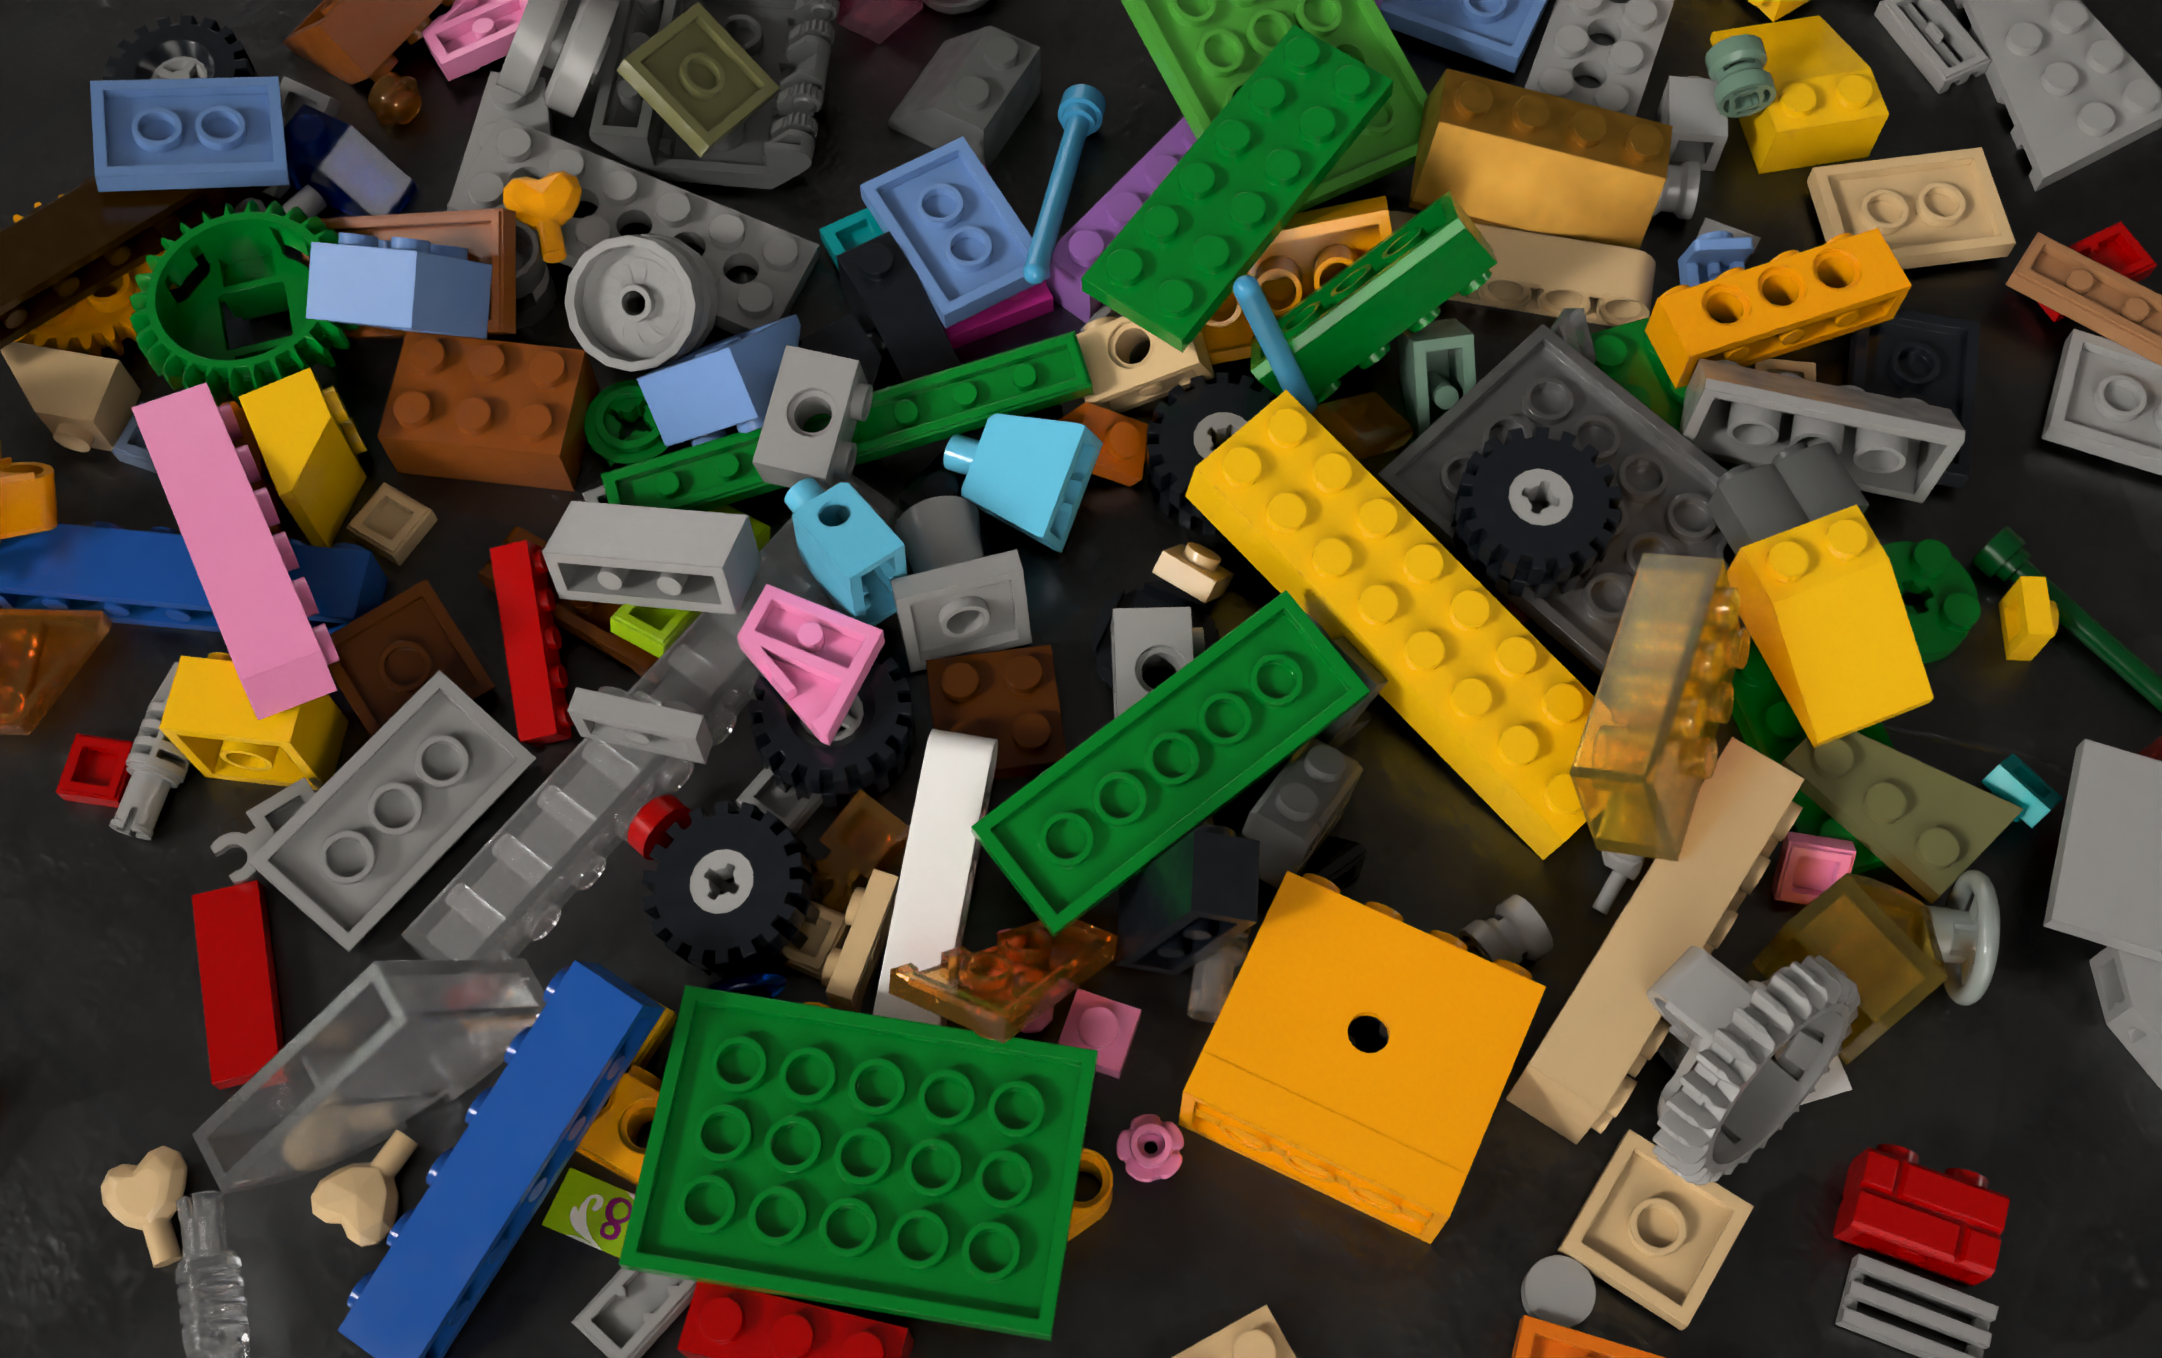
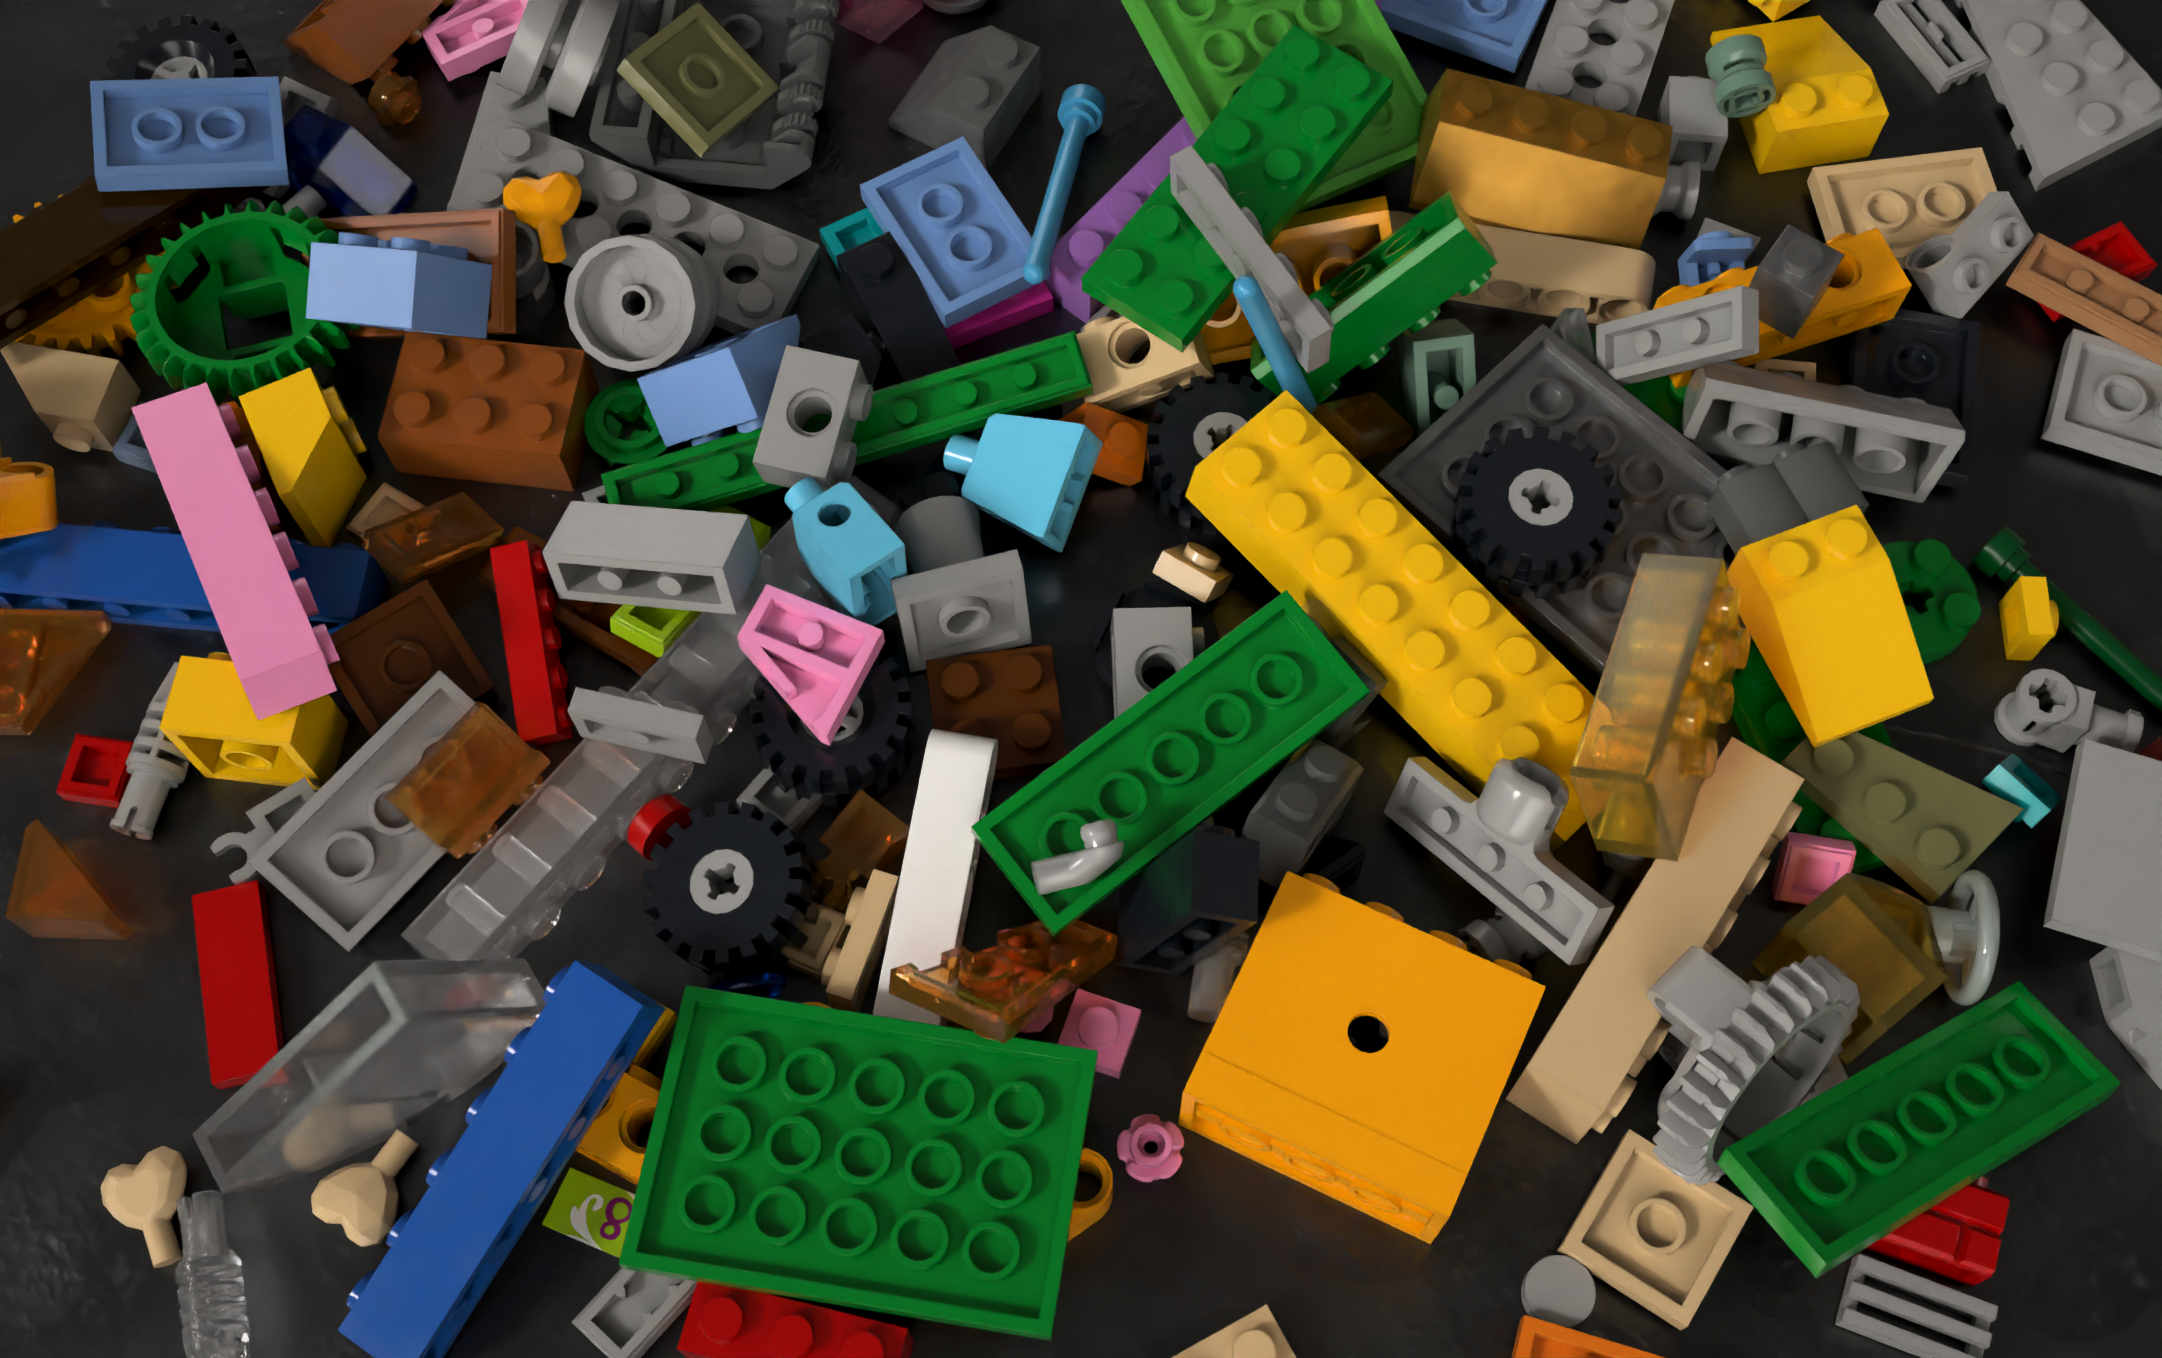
none -> clear orange slope [5,819,136,940]
none -> clear orange plate [362,492,504,585]
none -> clear orange bracket [384,701,551,859]
none -> light grey arm [1031,819,1124,895]
none -> light grey plate [1170,145,1334,374]
none -> light grey plate [1383,757,1615,966]
none -> light grey plate [1596,285,1759,386]
none -> green plate [1717,981,2121,1278]
none -> flat silver brick [1749,224,1844,339]
none -> light grey plate [1905,191,2034,319]
none -> light grey connector [1994,668,2144,753]

